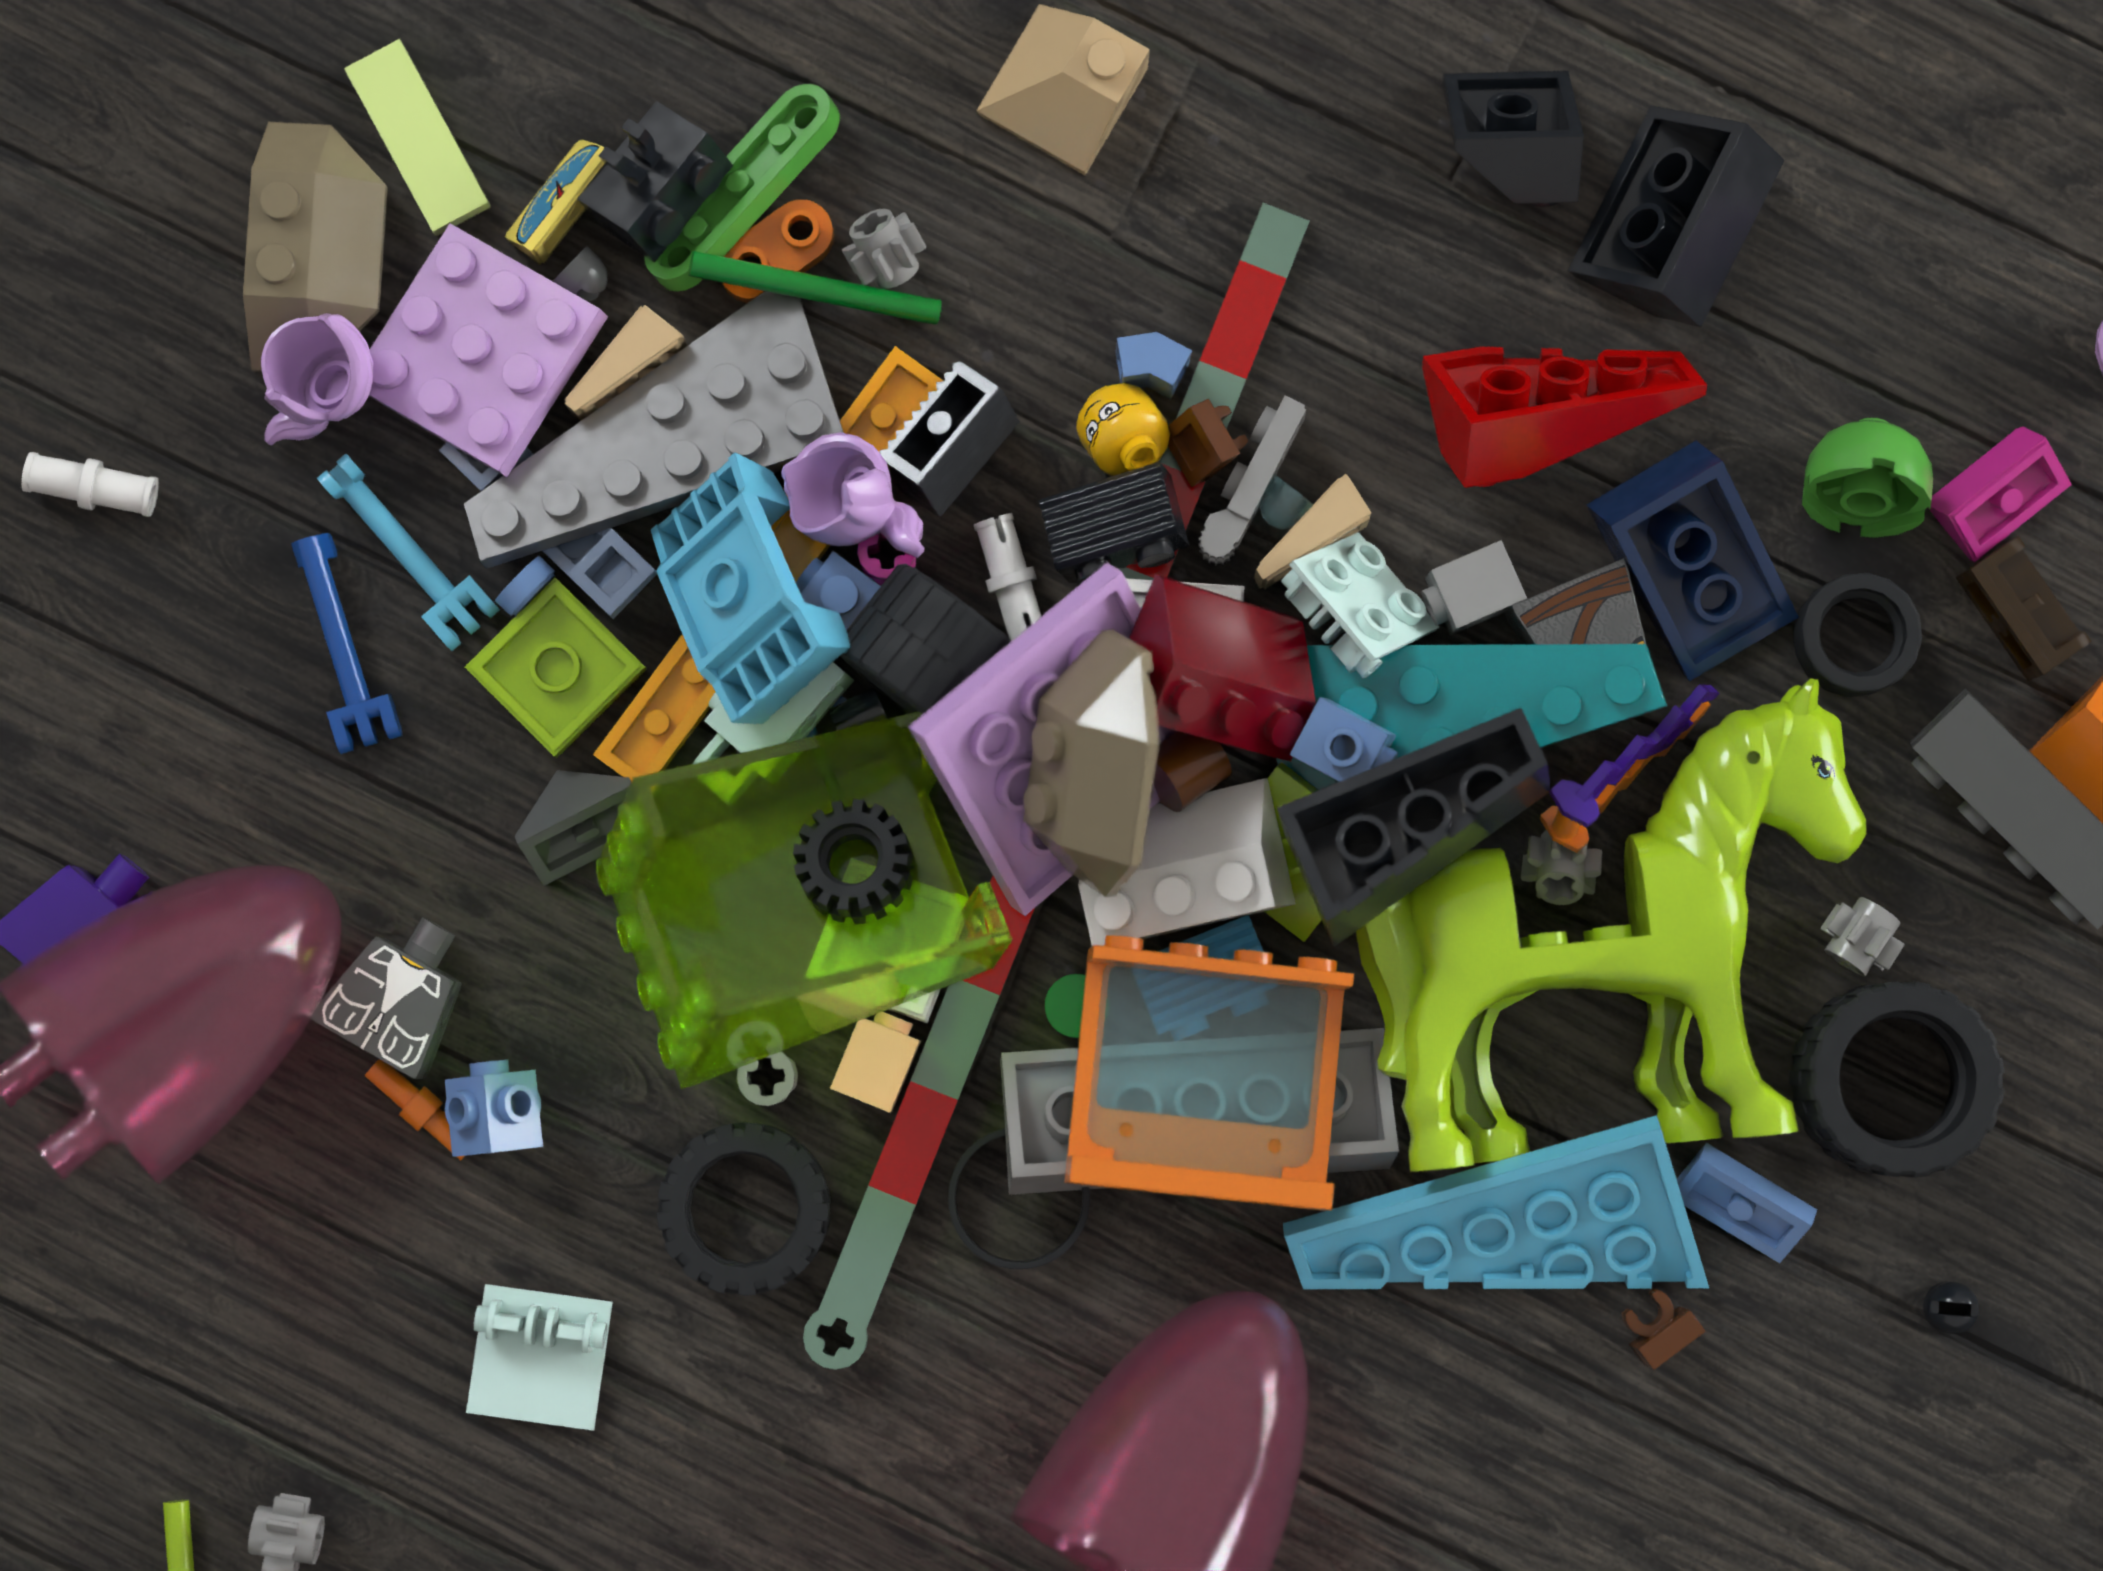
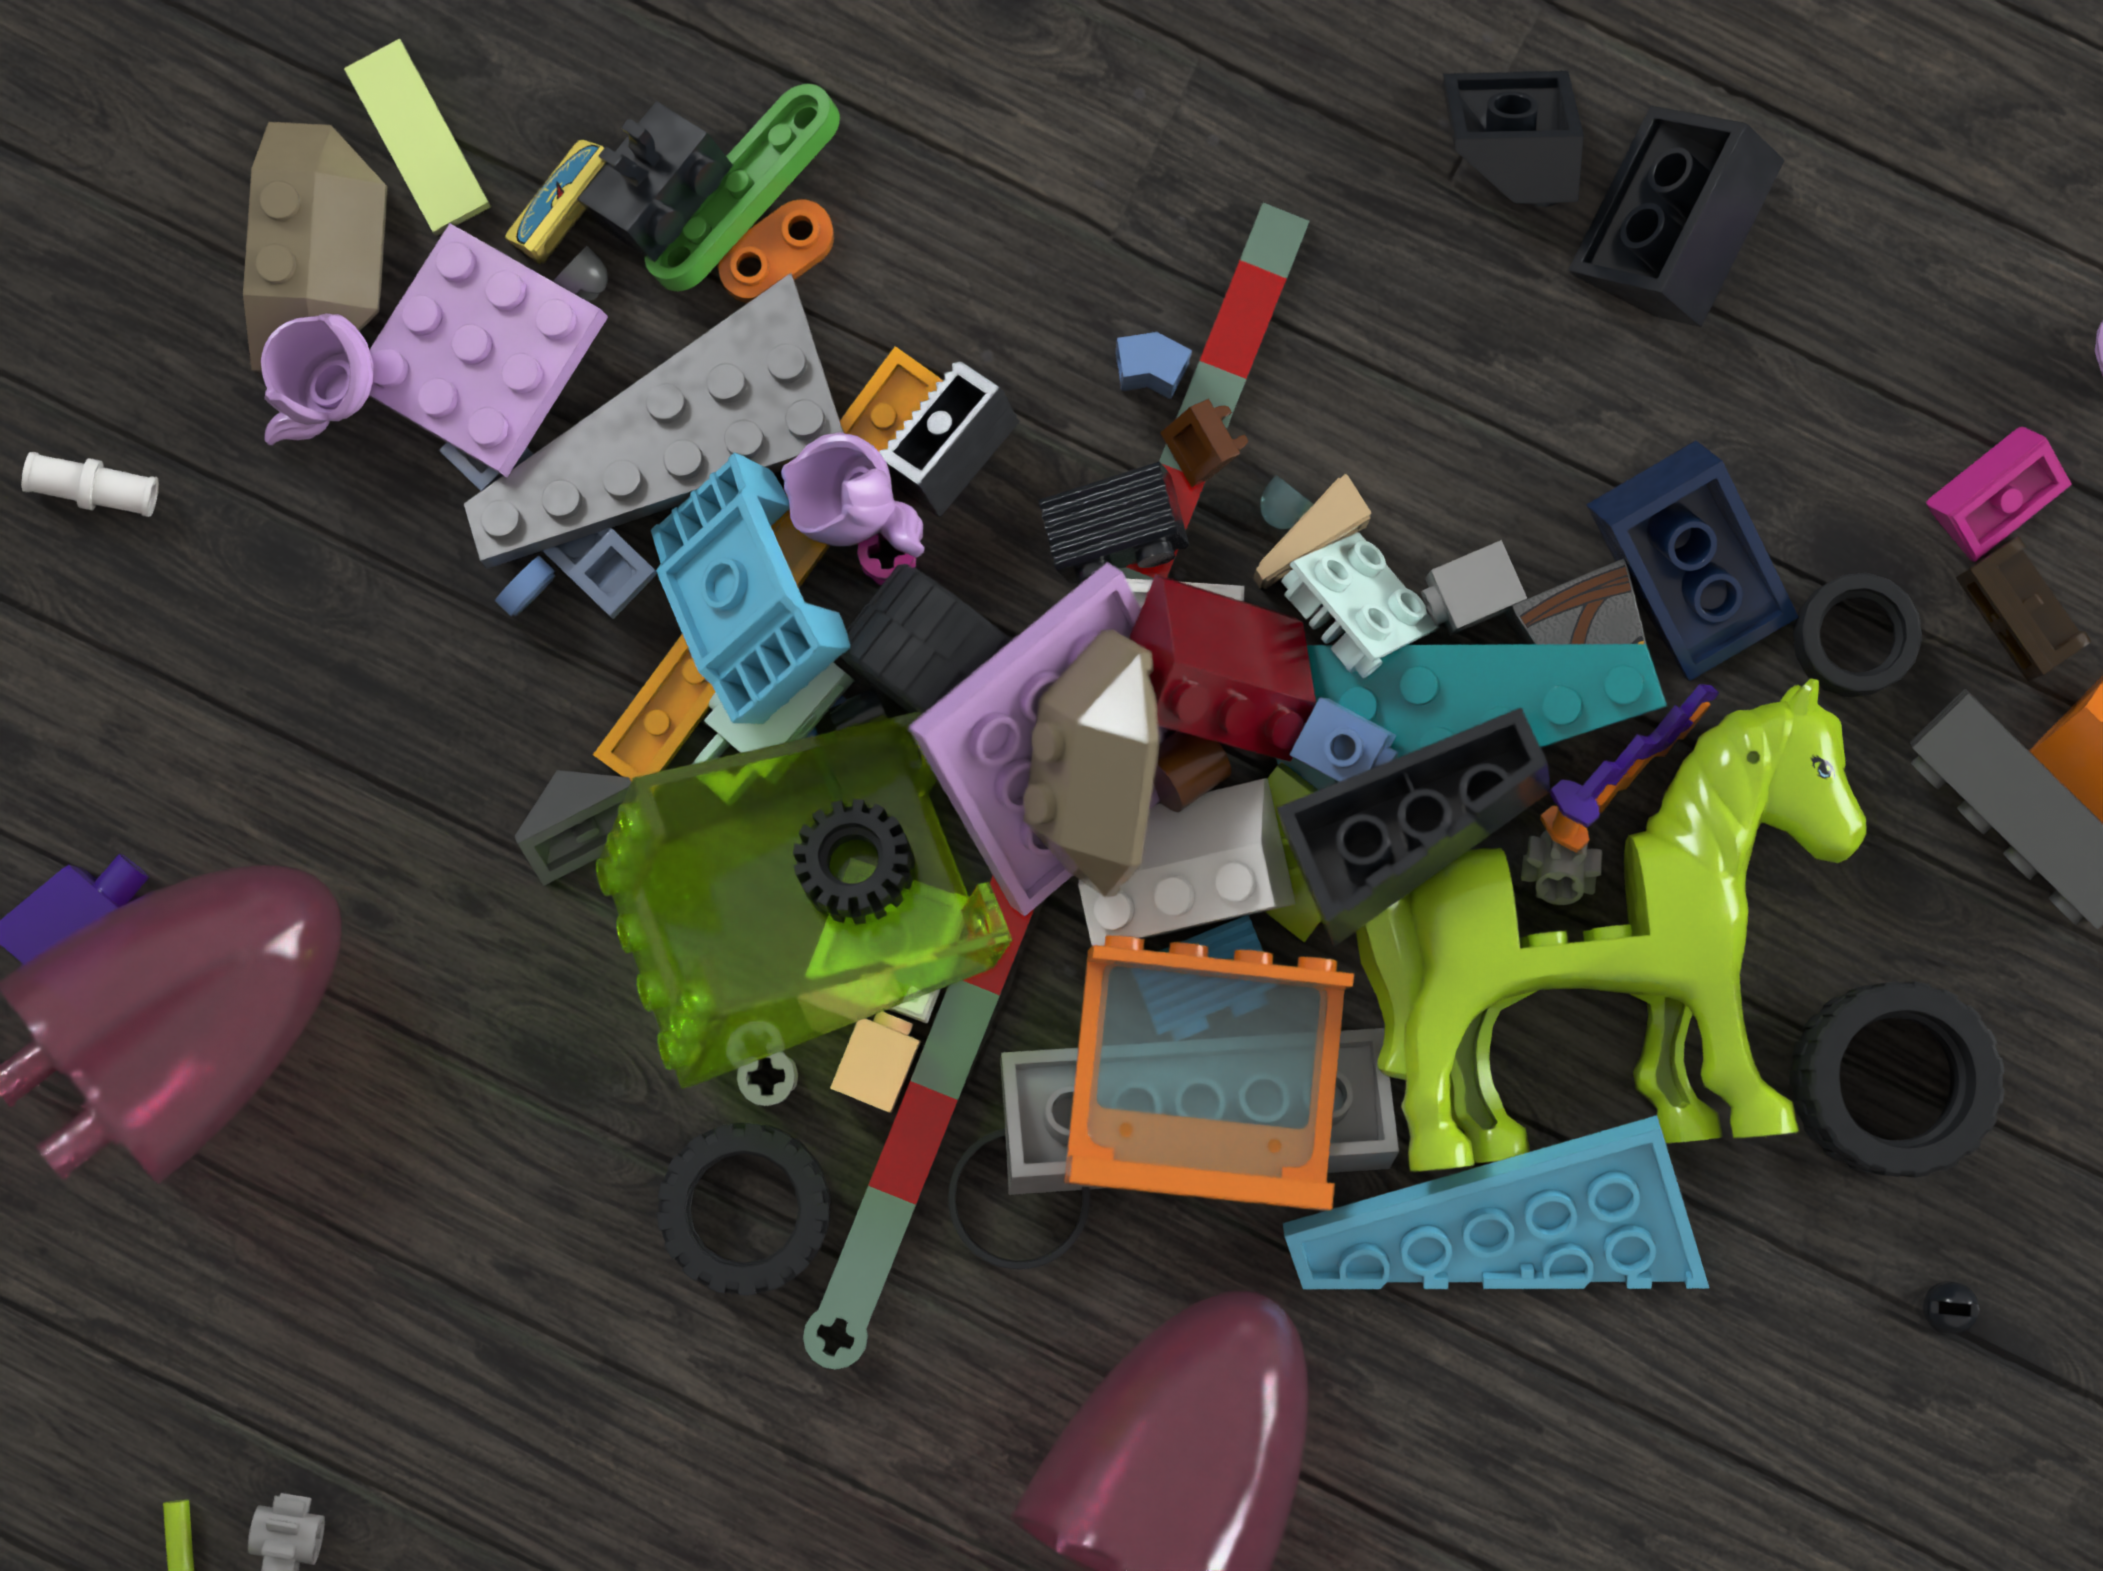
blue hinge [291,533,403,754] -> none
dark grey torso [309,917,462,1079] -> none
medium azure hinge [317,454,500,651] -> none
orange bar [365,1059,465,1161] -> none
medium blue brick [445,1060,543,1157] -> none
lime plate [465,577,647,758] -> none
light aqua hinge [466,1284,613,1431] -> none
tan slope [564,305,687,421] -> none
green bar [688,251,942,325] -> none
medium blue brick [796,551,881,630] -> none
light grey gear [842,209,926,289] -> none
white pin [973,513,1042,641] -> none
tan slope [977,4,1150,175] -> none
green tile [1045,974,1109,1038] -> none
yellow head [1076,383,1170,476] -> none
light grey hinge [1199,395,1306,565] -> none
red wedge [1422,347,1707,488] -> none
reddish brown tile [1622,1289,1706,1370] -> none
medium blue plate [1676,1143,1817,1263] -> none
bright green cylinder [1802,418,1933,538] -> none
light grey gear [1820,897,1905,977] -> none

